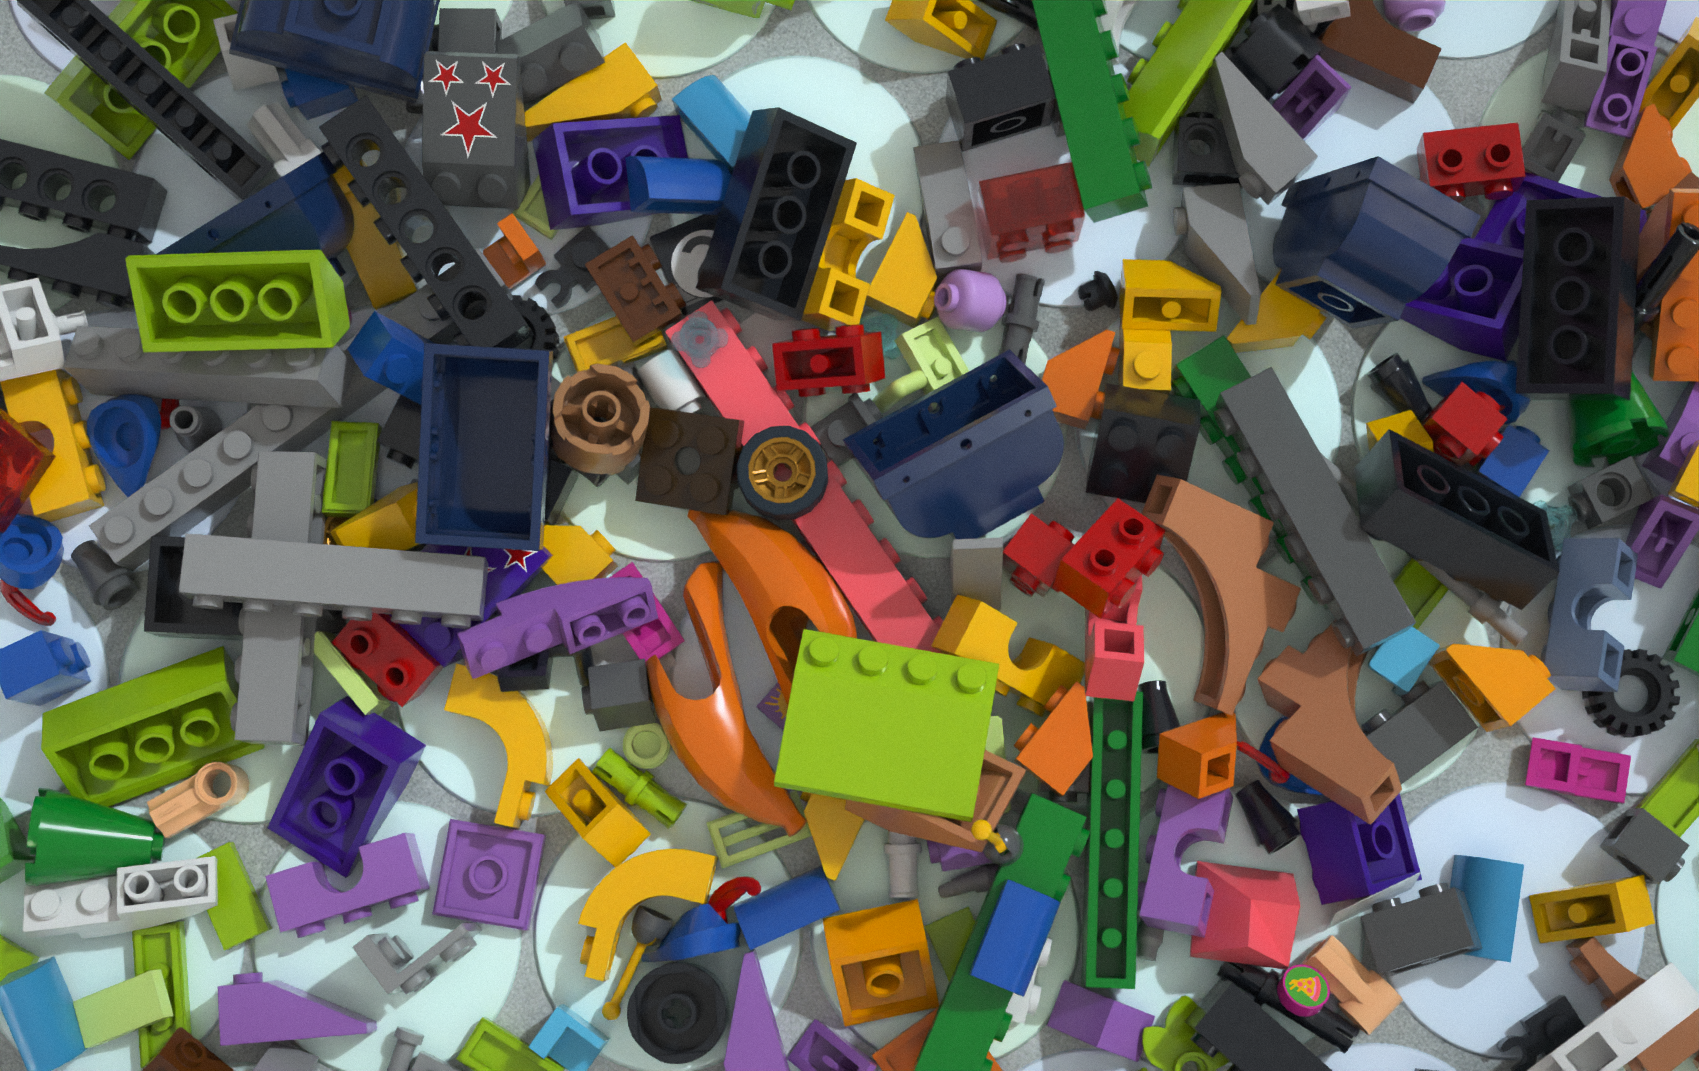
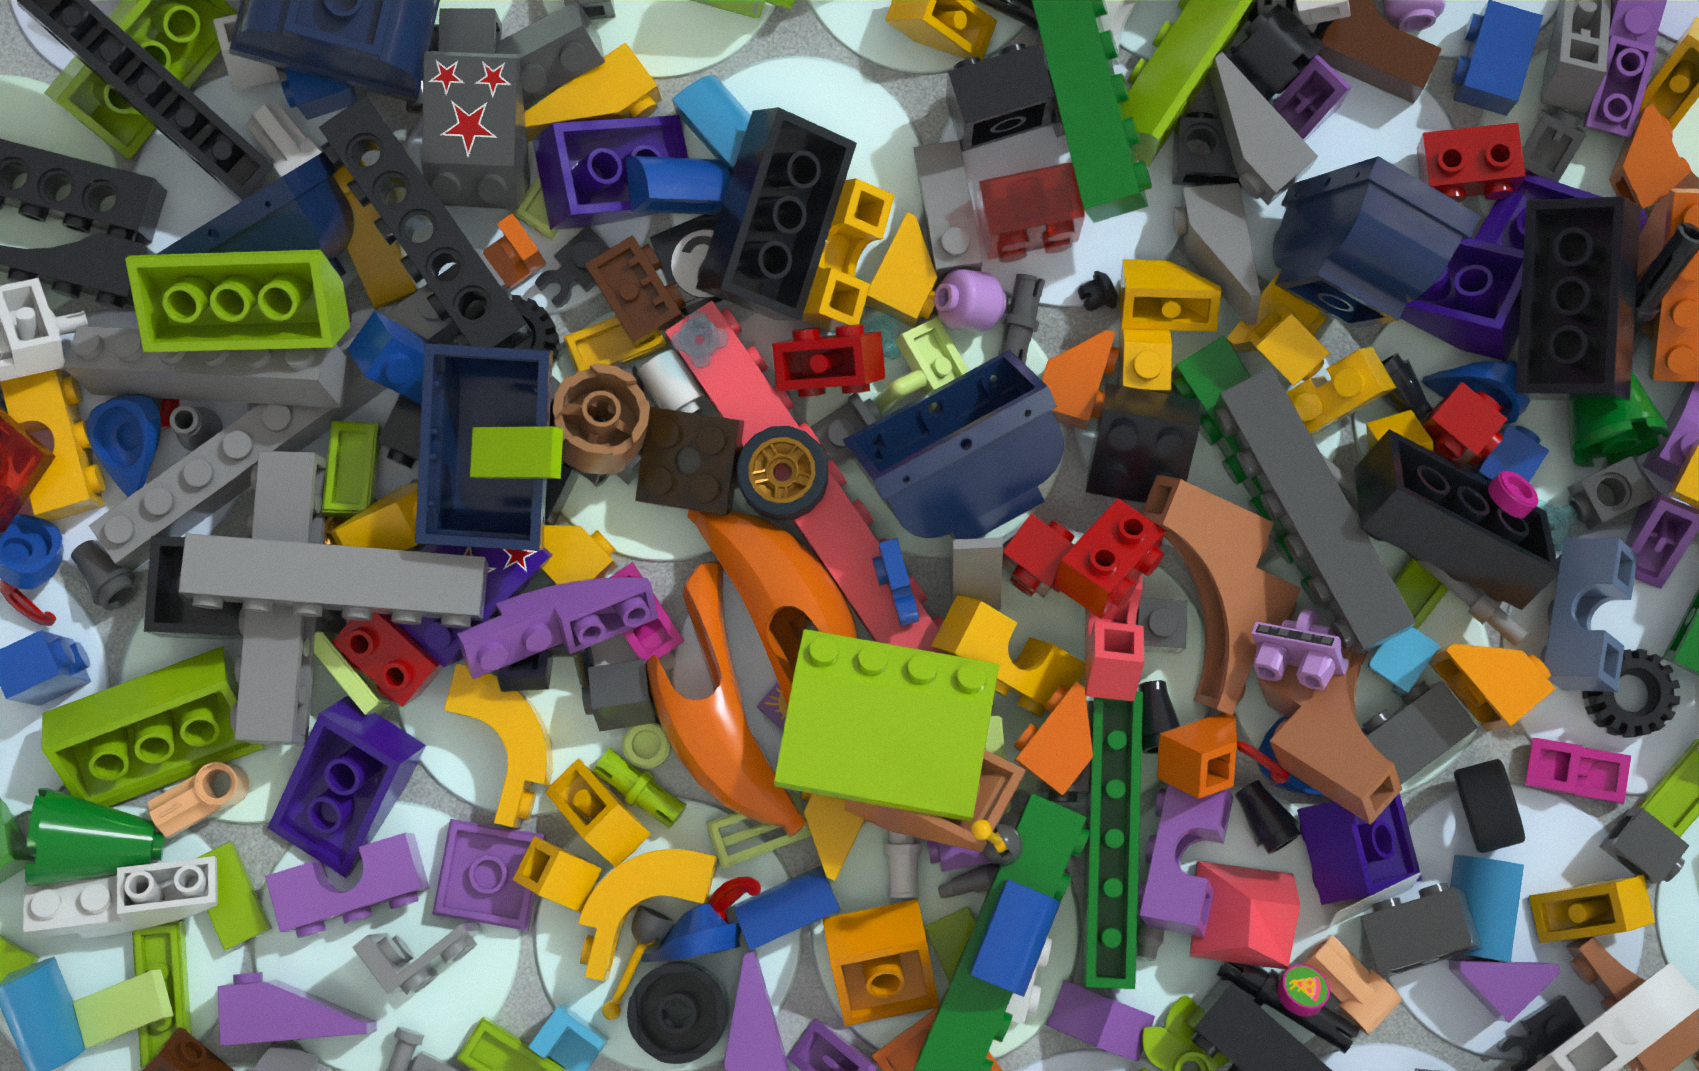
none -> lime tile [470,426,563,479]
none -> yellow brick [513,836,602,913]
none -> blue plate [872,538,920,627]
none -> dark grey brick [1136,598,1188,654]
none -> yellow brick [1246,302,1330,386]
none -> lavender hips [1251,609,1349,691]
none -> yellow brick [1286,347,1396,436]
none -> medium lavender slope [1449,960,1559,1023]
none -> blue brick [1451,0,1543,116]
none -> black tyre [1454,759,1526,853]
none -> dark pink tile [1488,471,1538,518]

